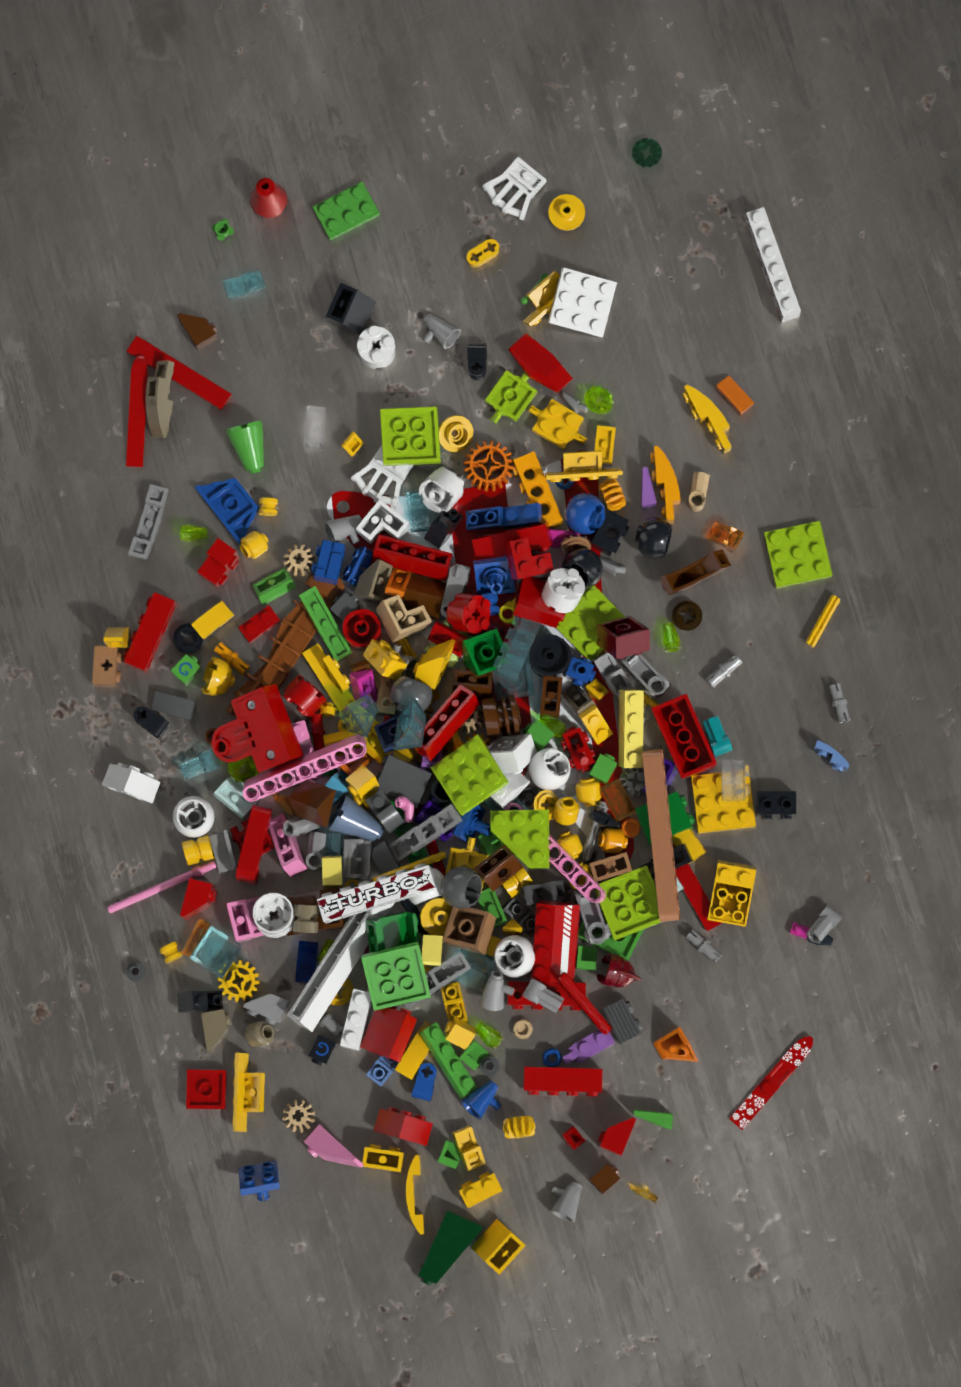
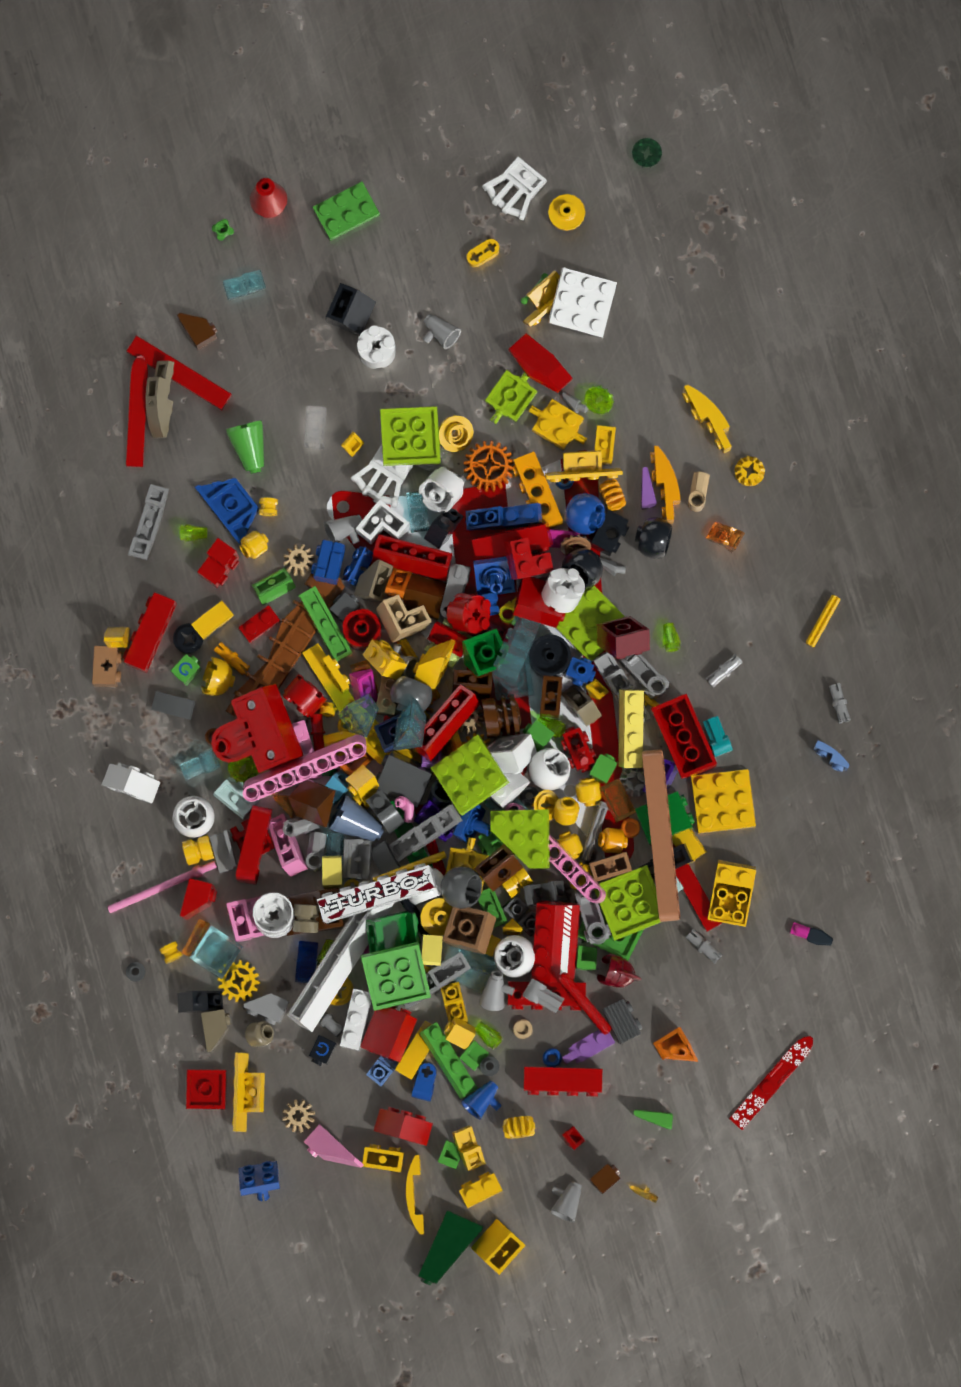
black piece [133,706,171,739] -> none
black piece [467,343,487,381] -> none
yellow plate [578,705,613,745] -> none
black axle [588,809,621,829] -> none
red slope [597,1118,637,1156] -> none
reddish brown arch [659,549,731,595] -> none
dark brown gear [672,601,702,631] -> none
orange slope [715,376,754,416] -> none
clear brick [721,760,750,801] -> none
white brick [745,207,801,323] -> none
black brick [756,791,796,820] -> none
lime plate [764,521,833,589] -> none
light grey piece [806,905,843,944] -> none
none -> yellow gear [734,456,765,486]

